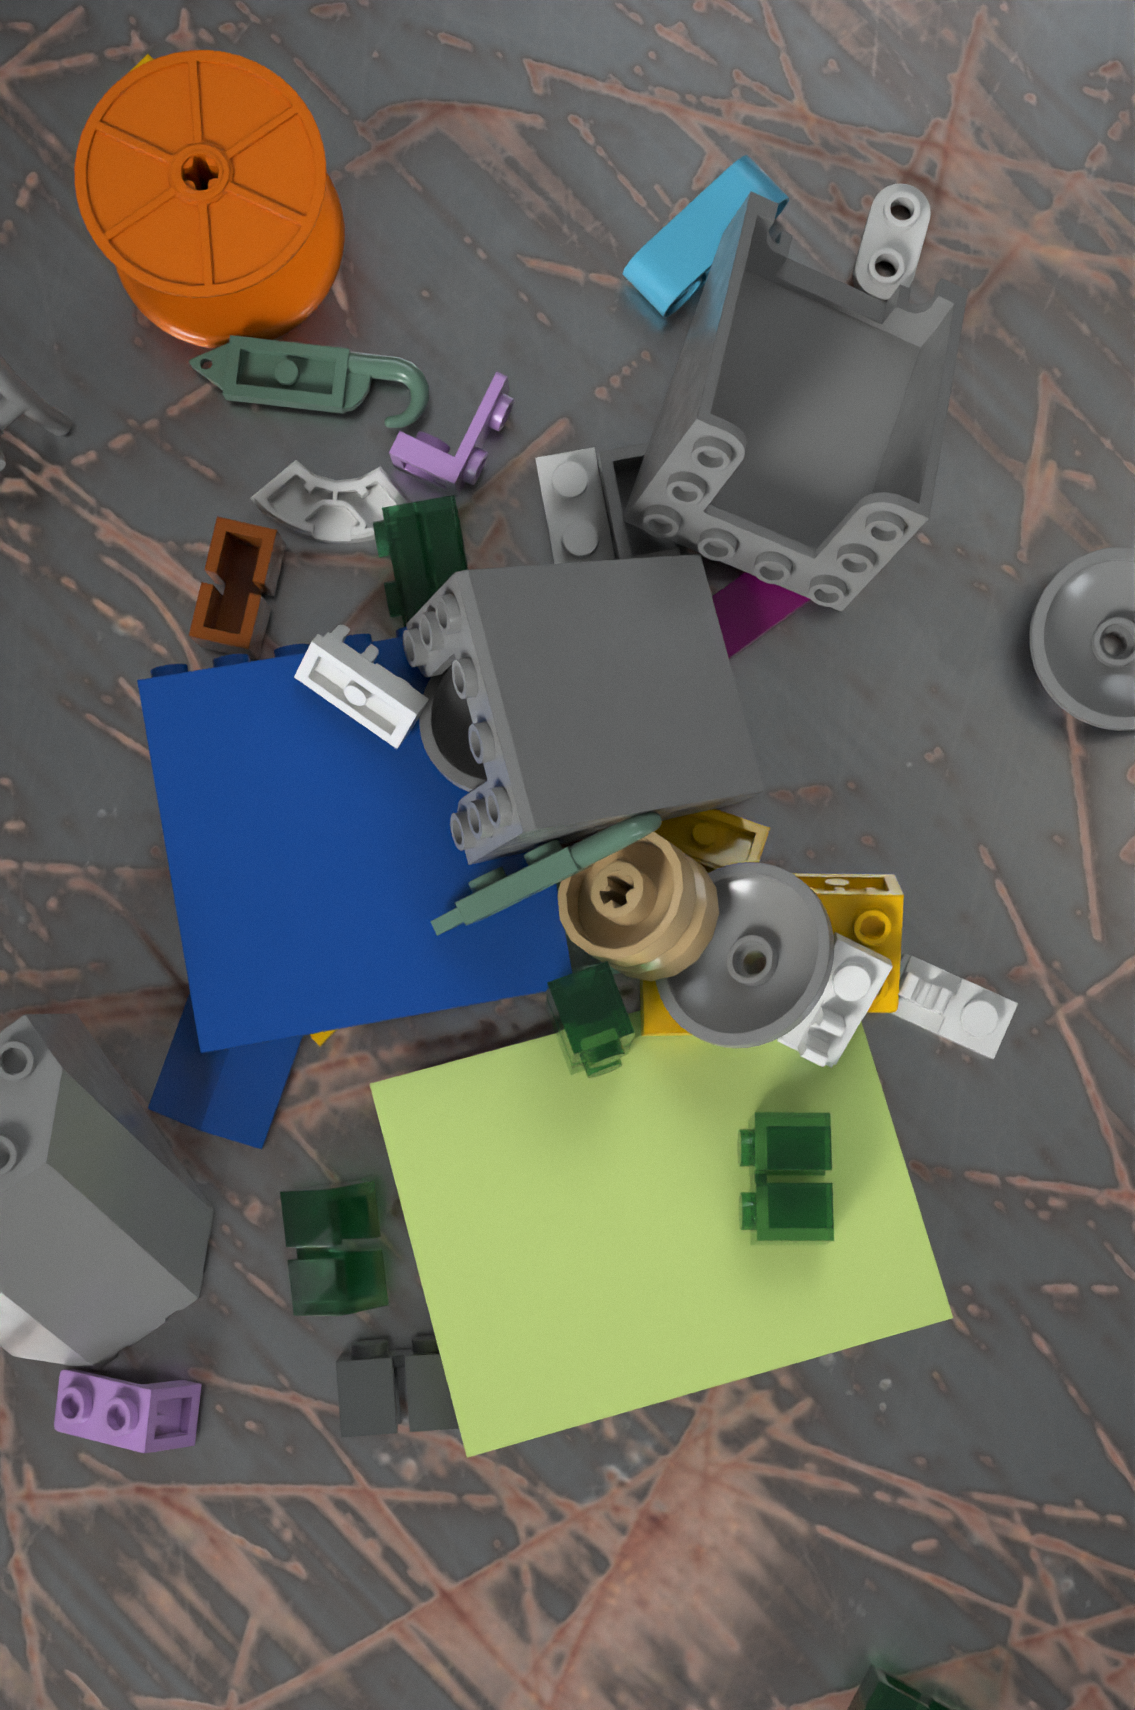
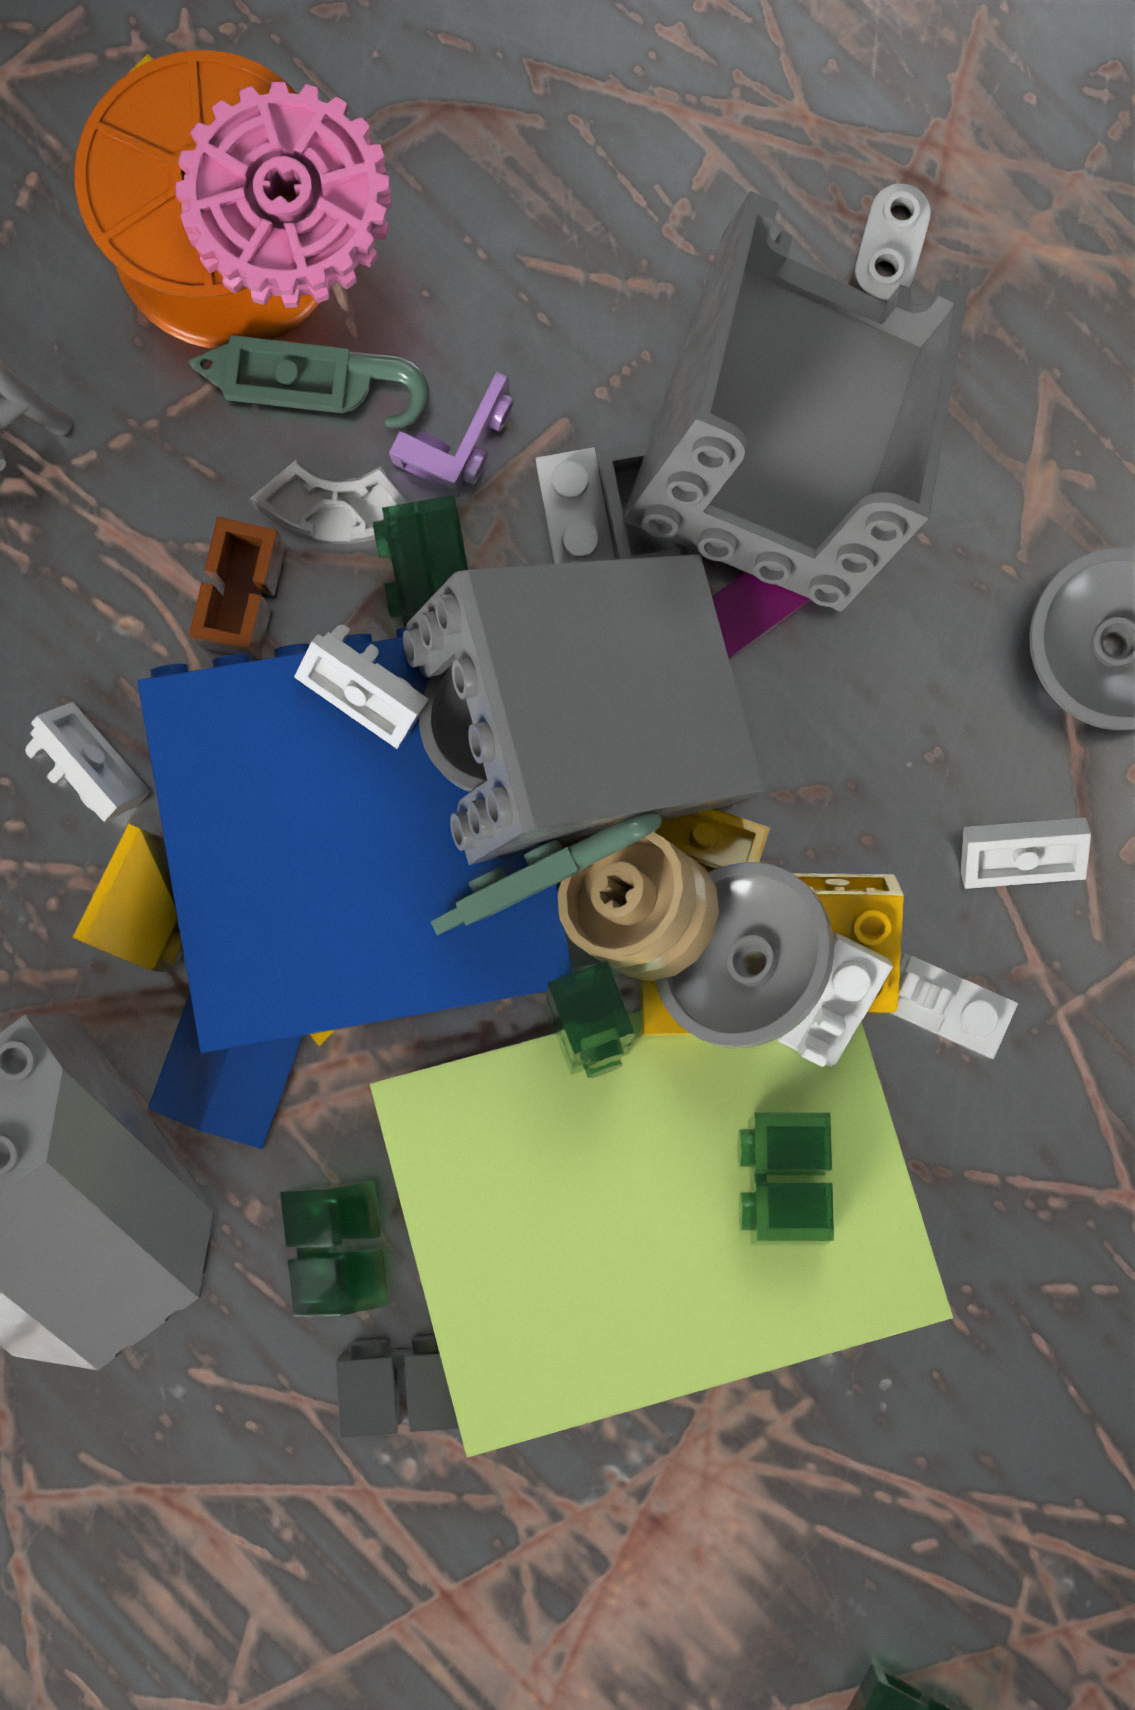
lavender bracket [54,1369,202,1454] -> none
medium azure beam [622,155,789,318] -> none
none -> white plate [25,702,151,822]
none -> yellow slope [73,823,183,972]
none -> bright pink piece [176,82,392,308]
none -> white plate [961,818,1091,889]

